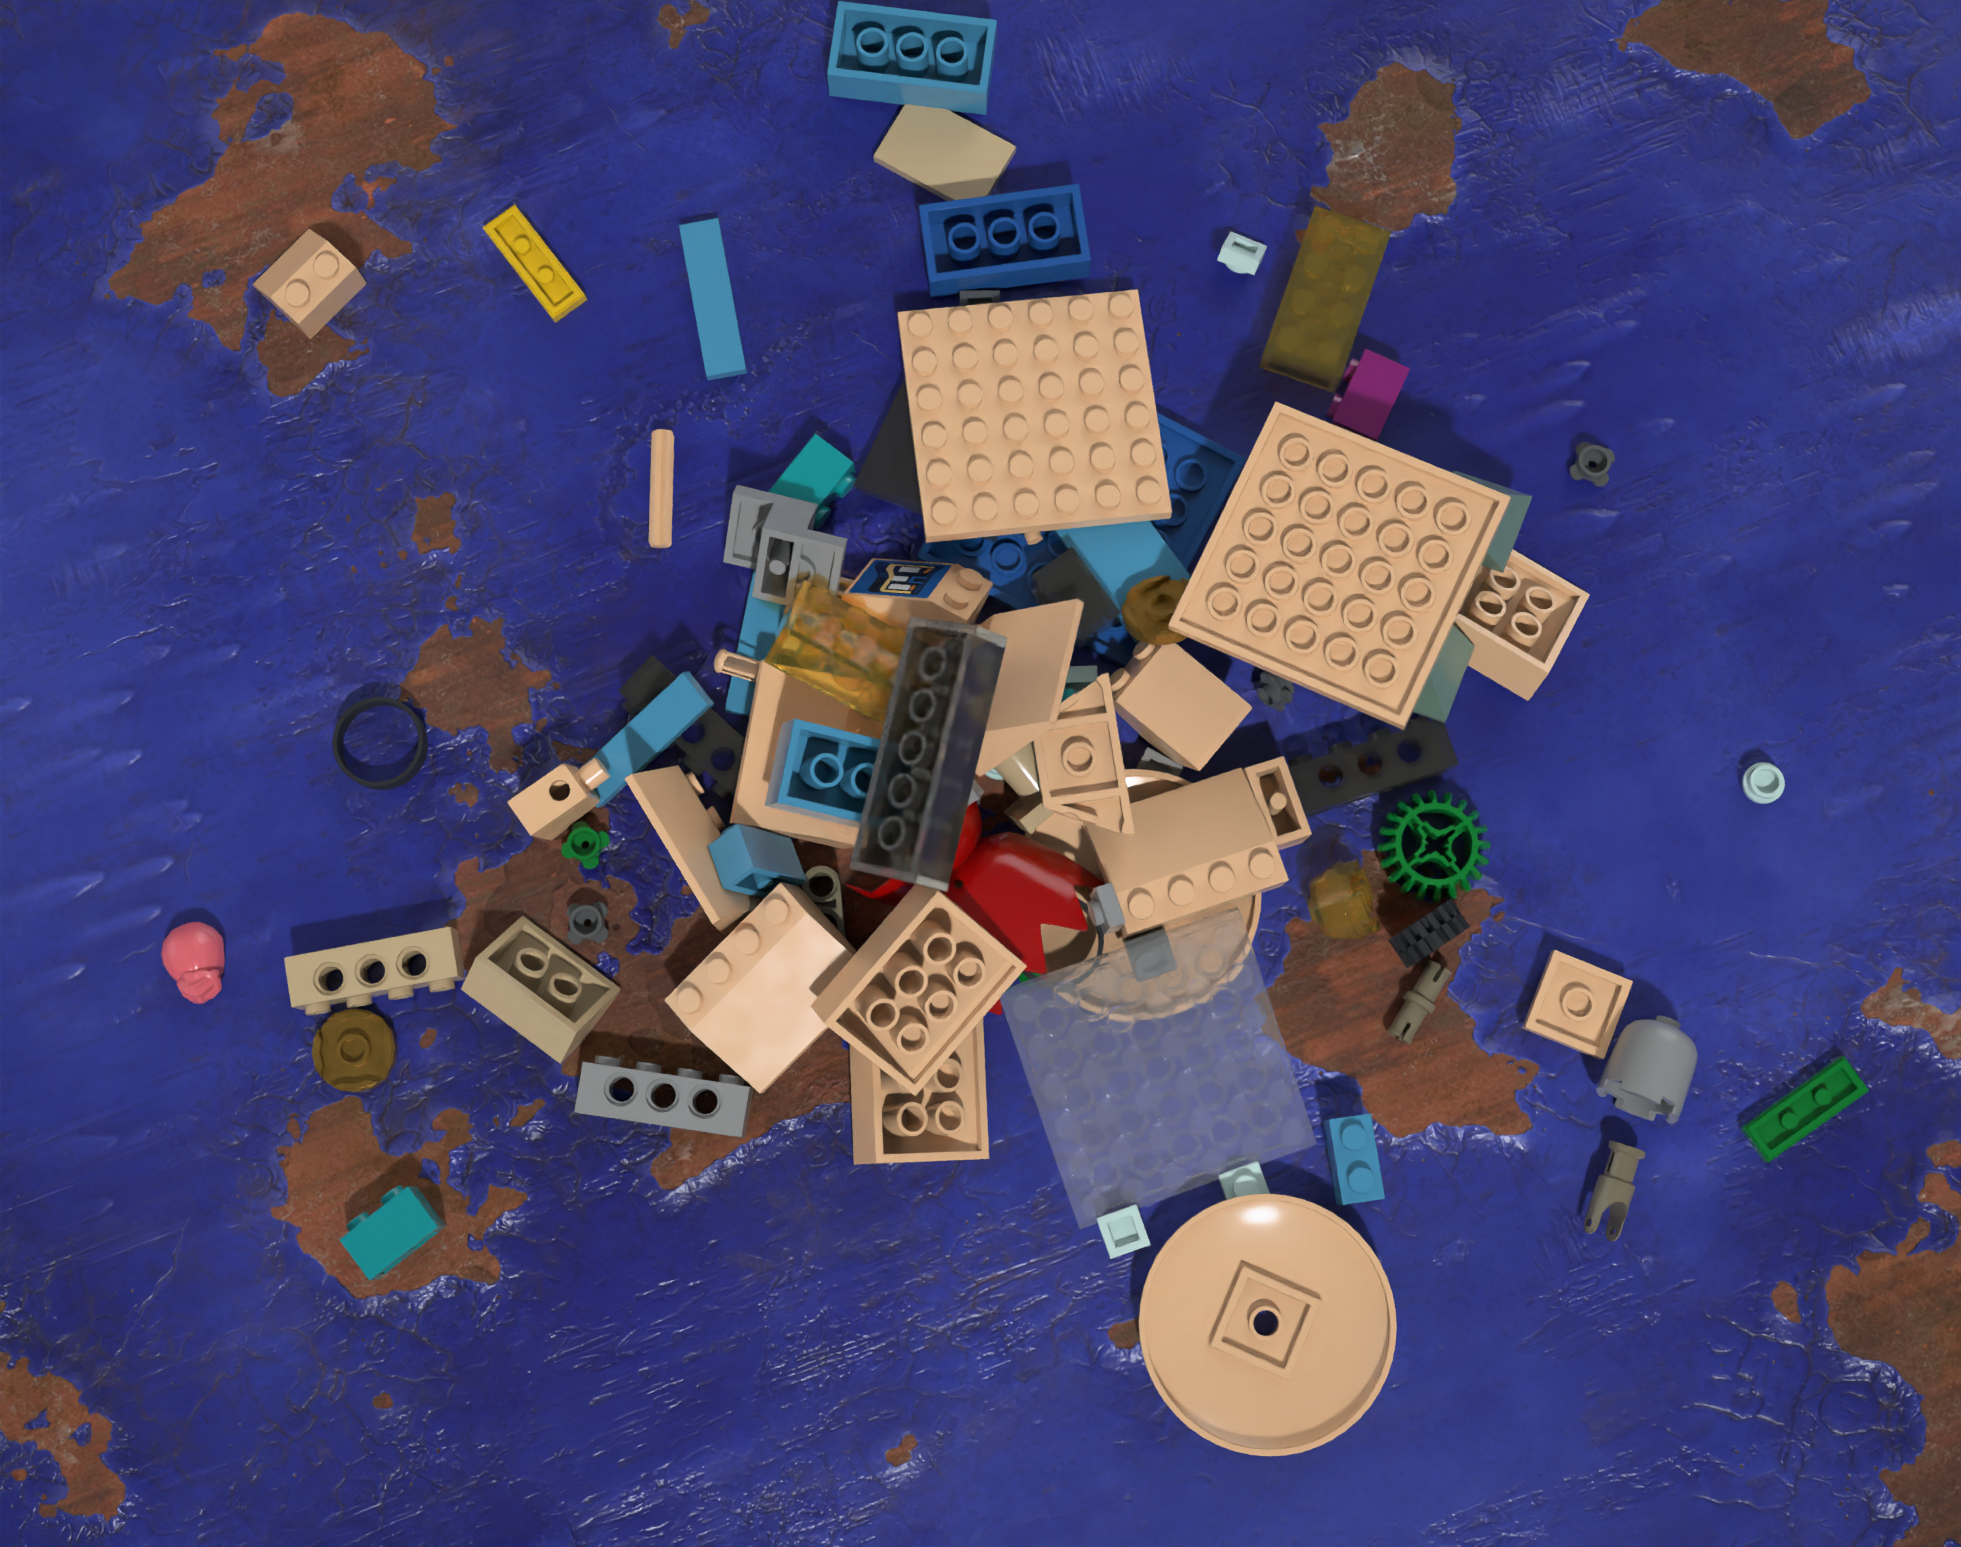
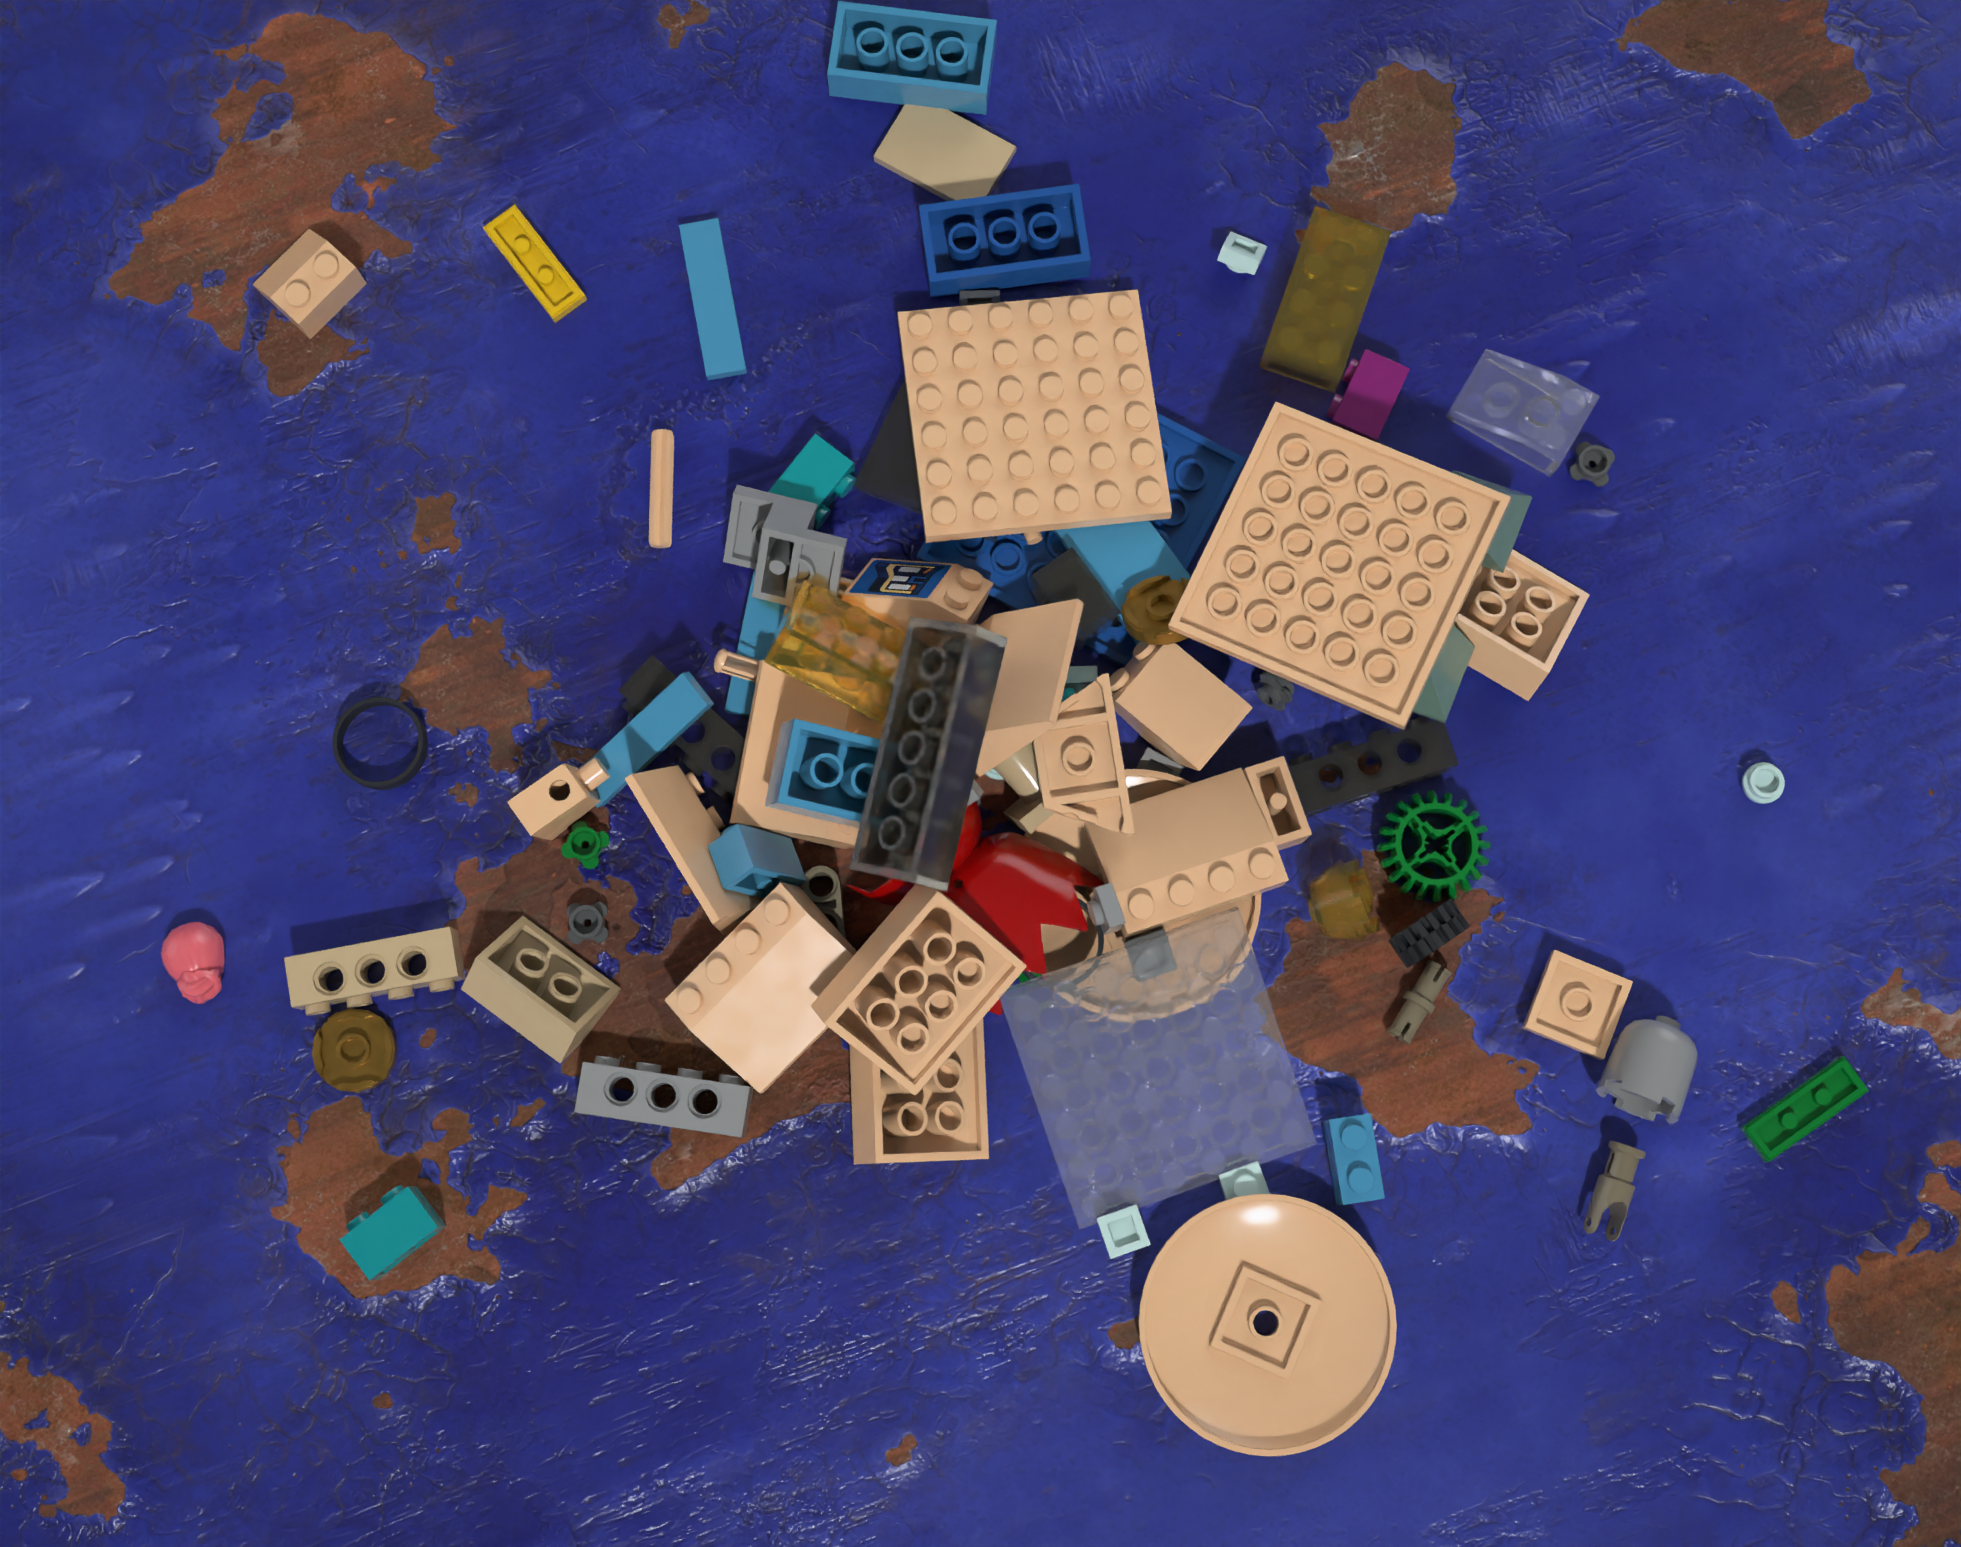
none -> clear slope [1446,349,1600,477]

